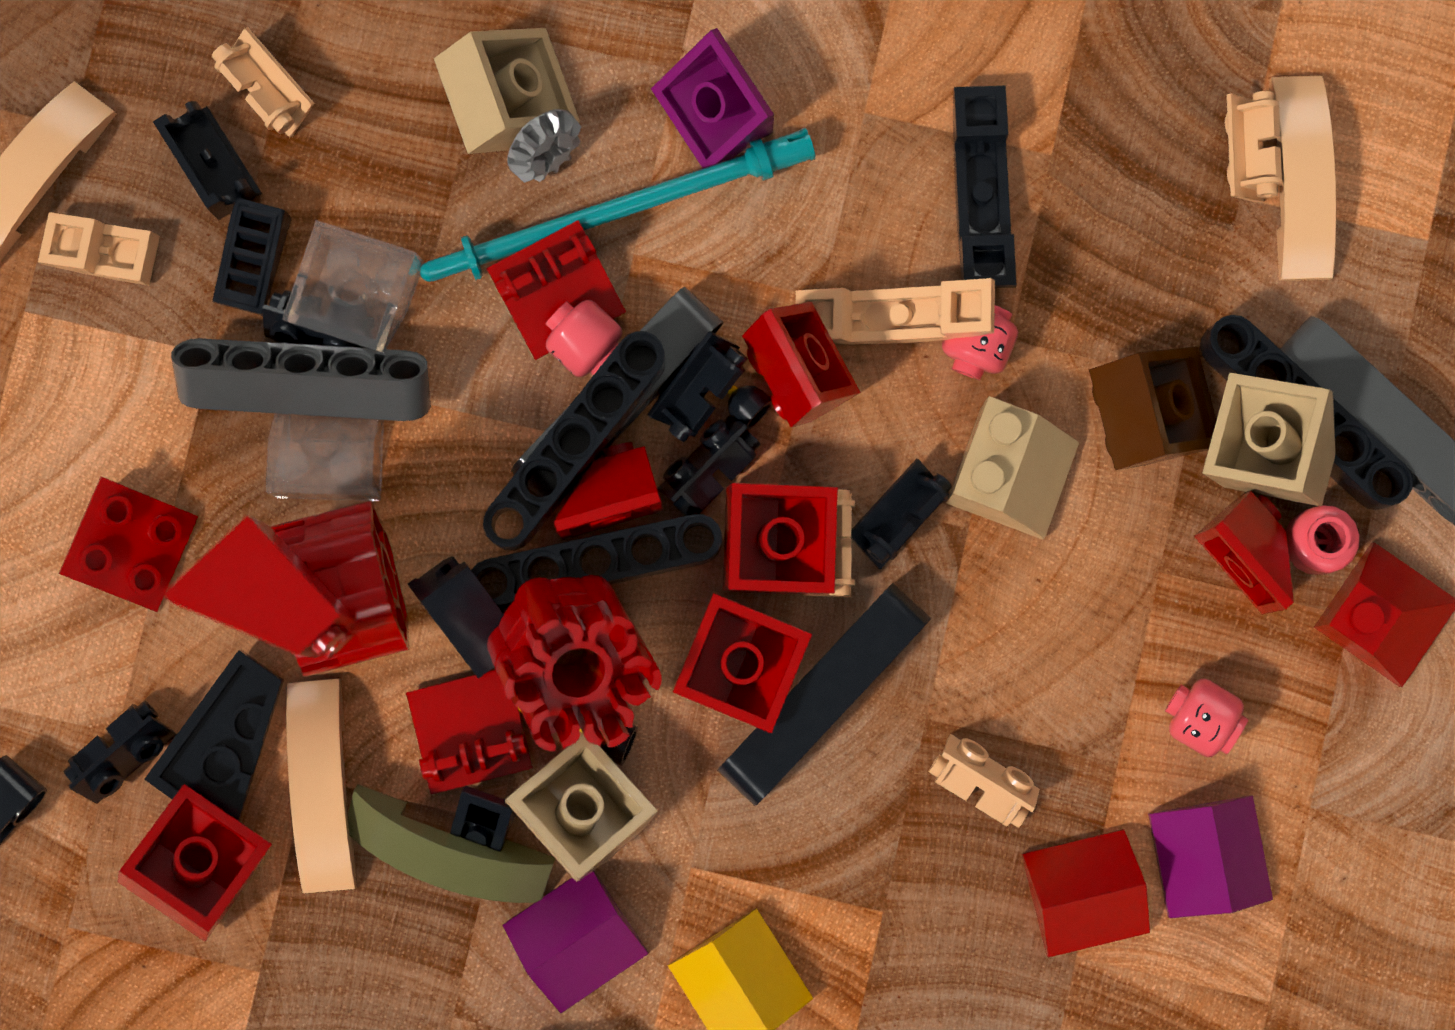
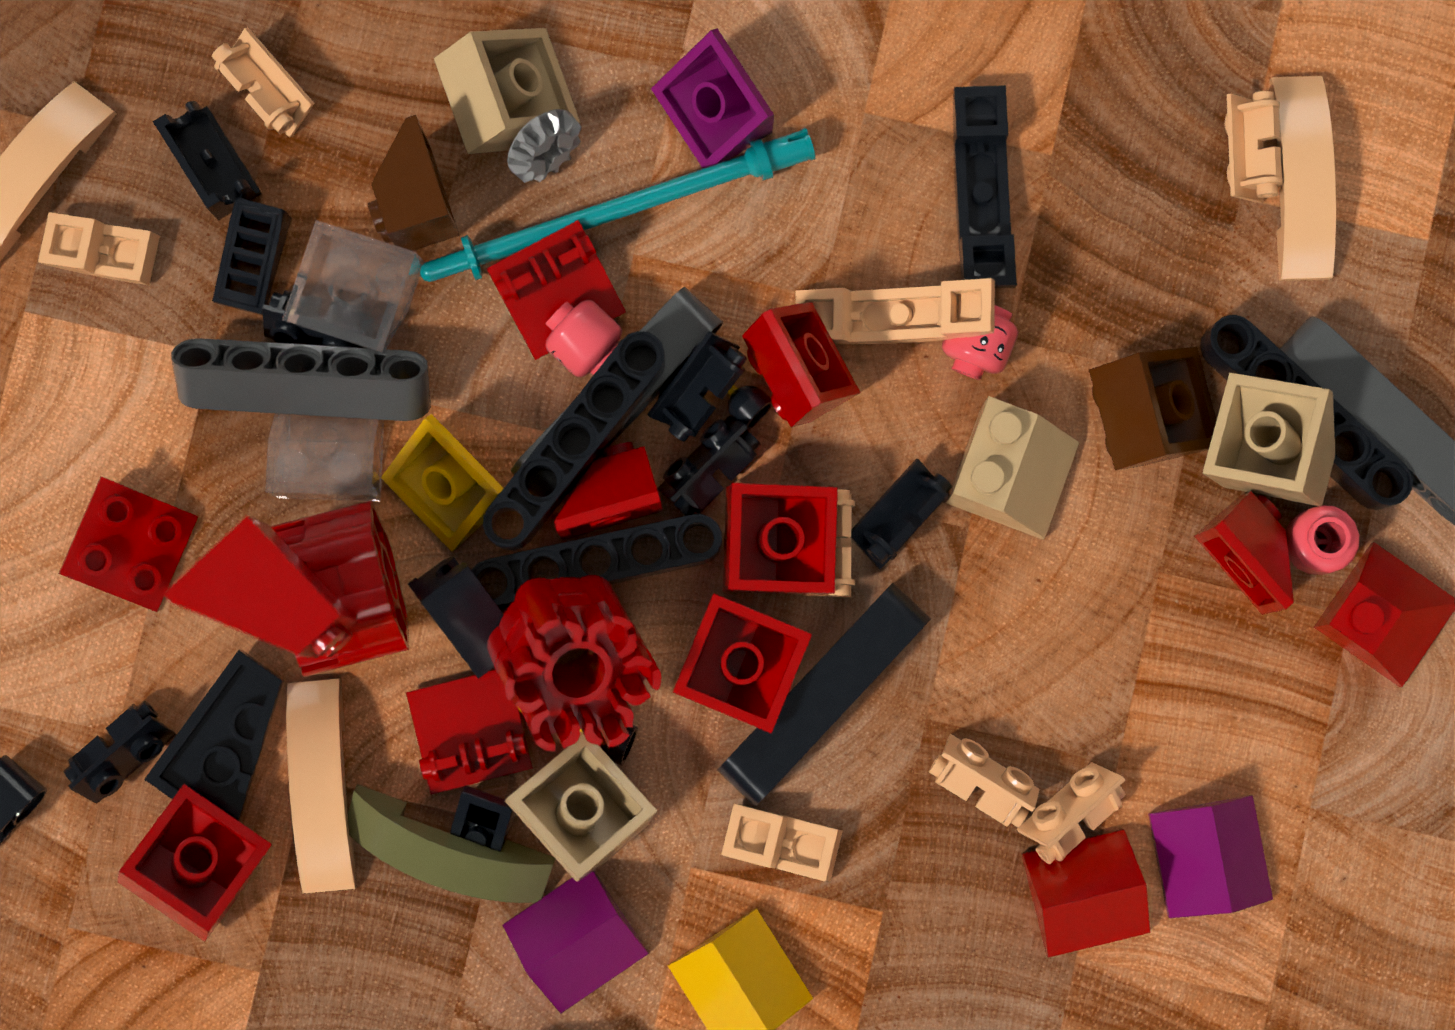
coral head [1165,678,1249,757] -> none
none -> reddish brown slope [367,115,460,255]
none -> yellow slope [381,414,503,552]
none -> light nougat slope [721,804,843,882]
none -> light nougat hinge [1017,762,1126,864]

